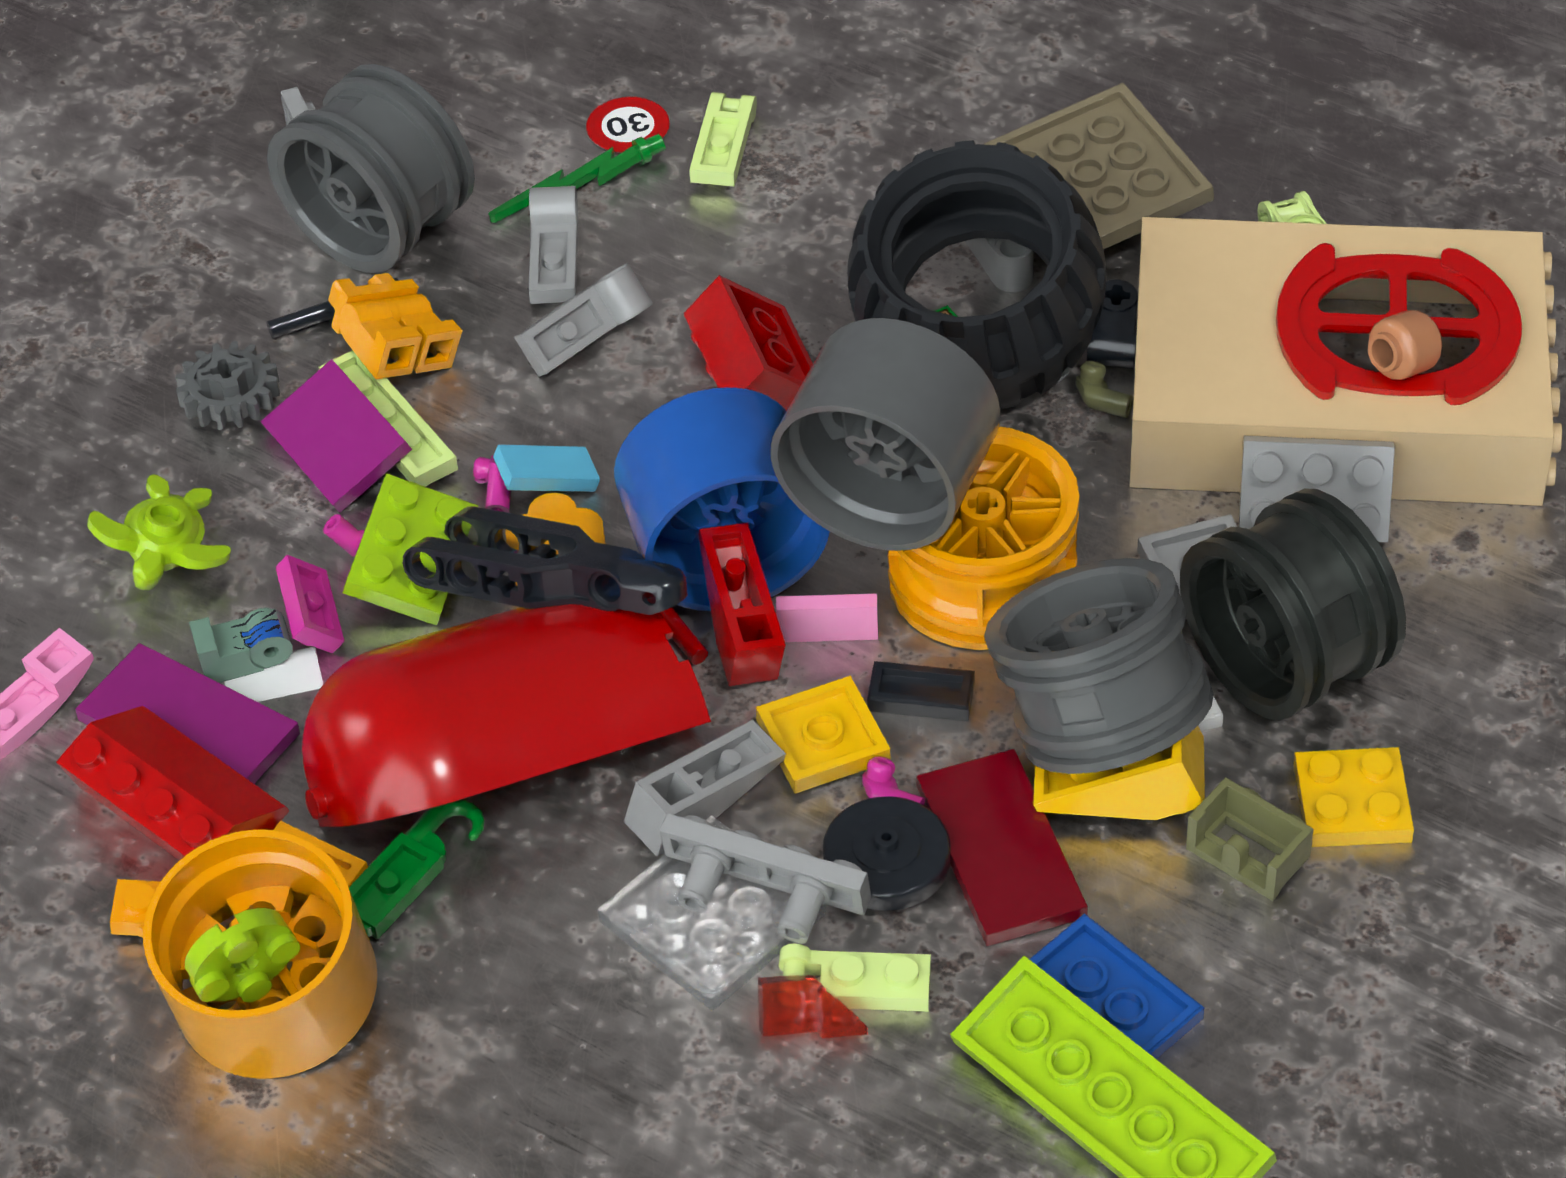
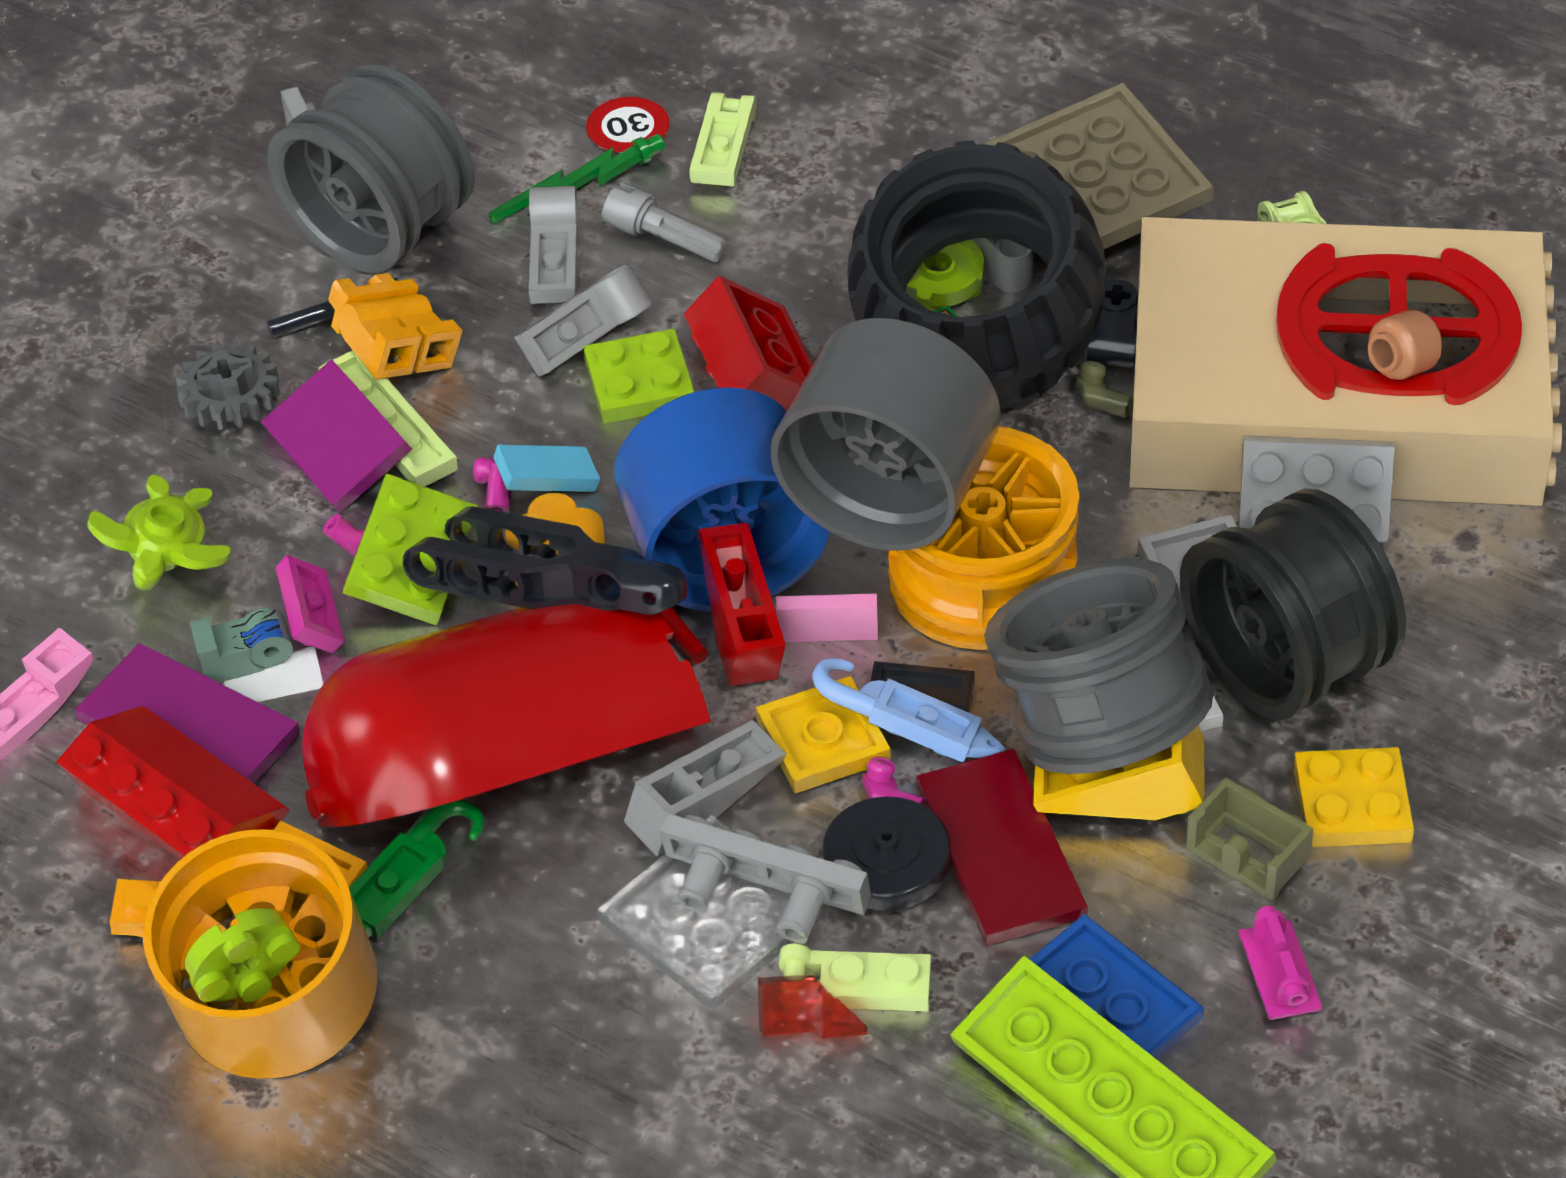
none -> lime plate [583,328,694,424]
none -> light grey piece [602,181,727,262]
none -> light blue plate [812,658,1006,762]
none -> lime plate [905,240,984,311]
none -> dark pink hinge [1238,906,1323,1020]

